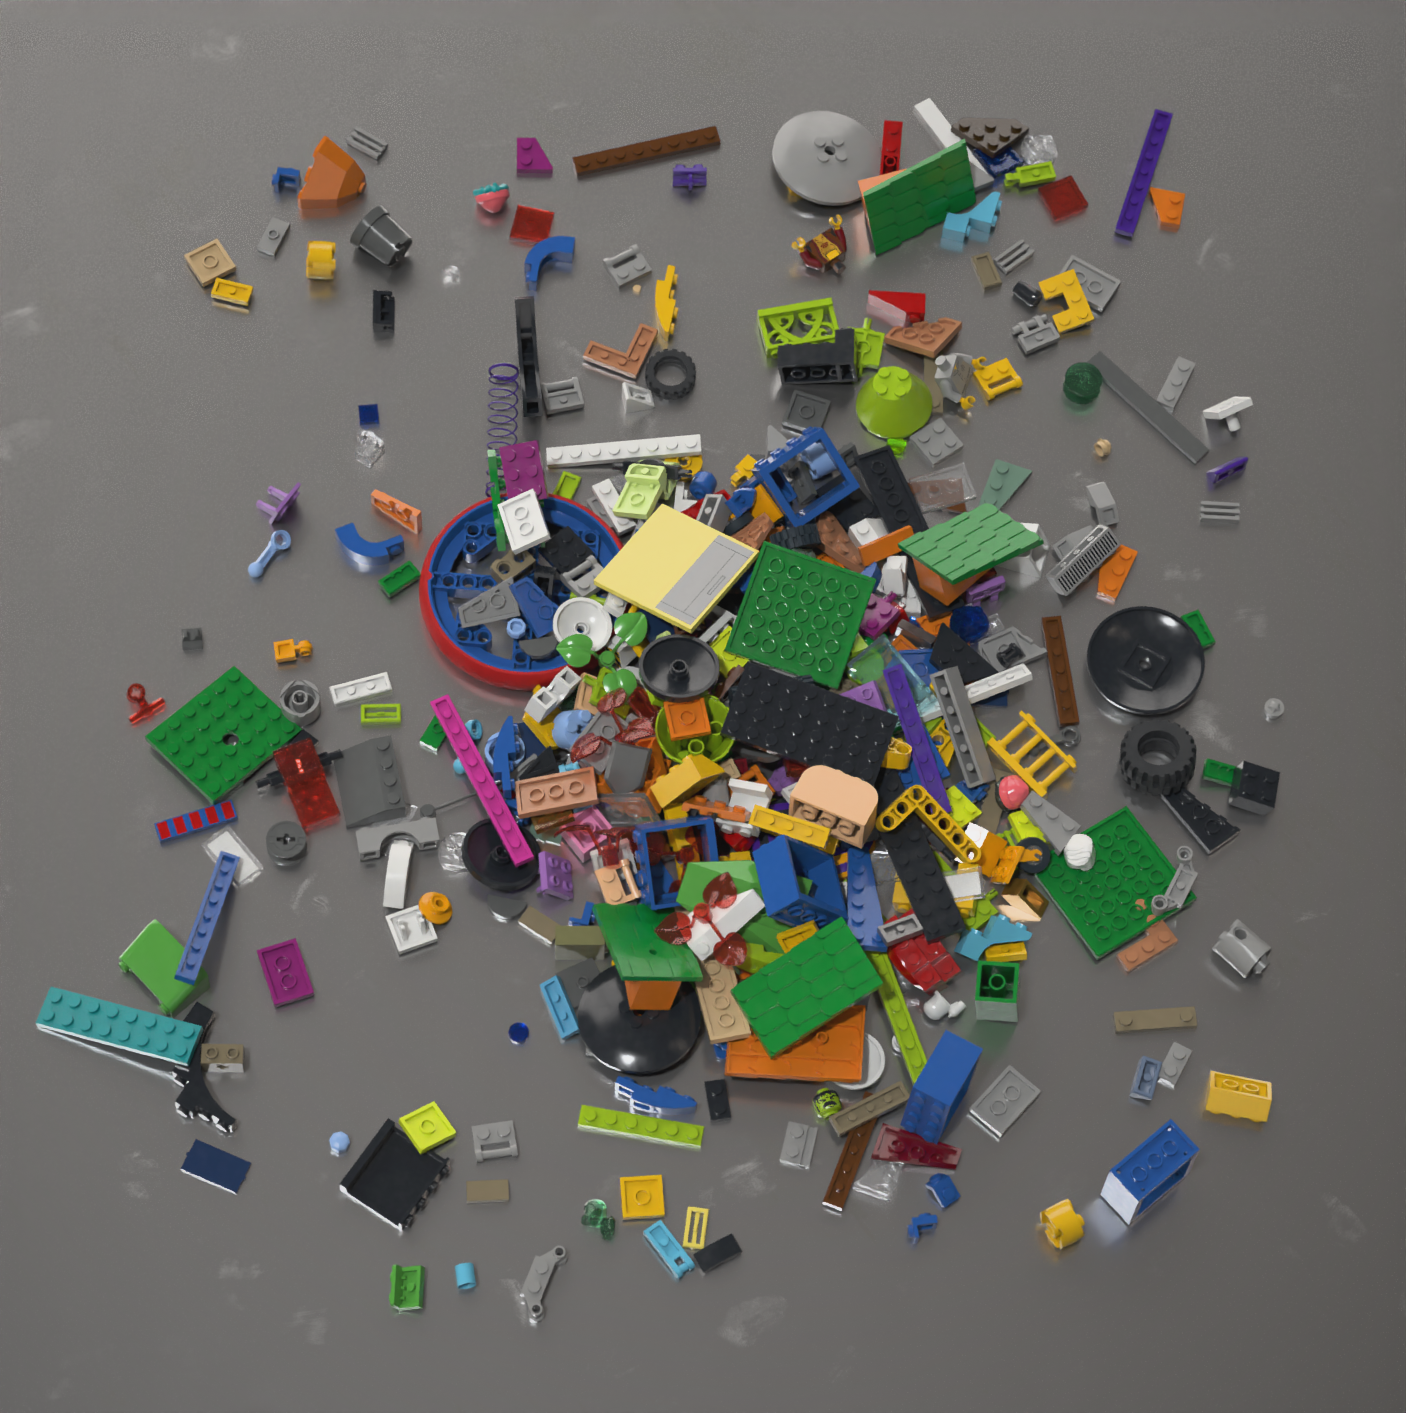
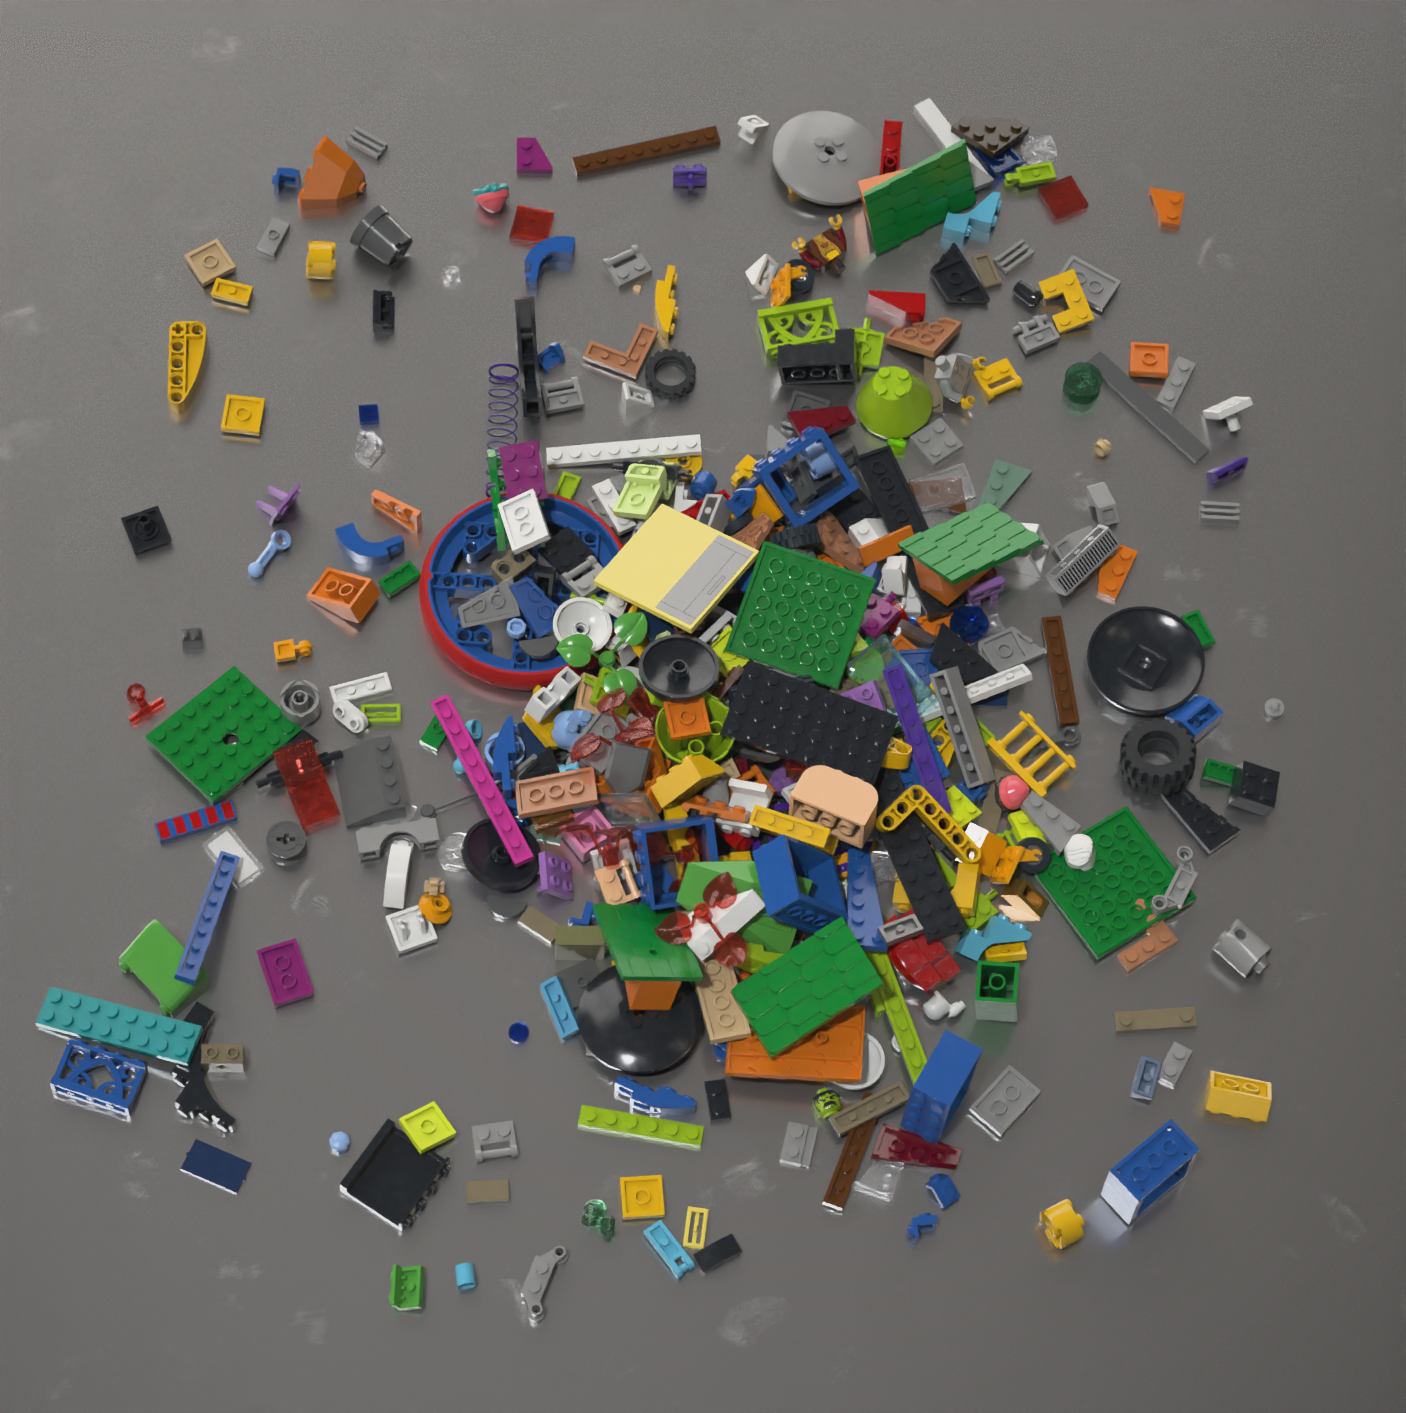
yellow plate [776,920,819,953] -> none
clear piece [942,866,985,902] -> none
black bush [996,643,1023,668] -> none
dark purple plate [1115,109,1173,237] -> none
none -> blue fence [50,1039,148,1116]
none -> black plate [121,506,172,554]
none -> yellow beam [168,321,207,413]
none -> yellow plate [221,394,265,436]
none -> orange slope [306,567,381,623]
none -> white plate [333,700,368,733]
none -> tan plate [424,878,446,896]
none -> blue tile [538,342,565,374]
none -> white slope [738,115,770,144]
none -> white slope [745,254,779,295]
none -> light orange plate [770,259,815,307]
none -> dark red wing [787,405,856,437]
none -> lime tile [869,989,885,1019]
none -> black wing [930,242,990,303]
none -> orange plate [1130,342,1169,378]
none -> blue slope [1165,694,1224,743]

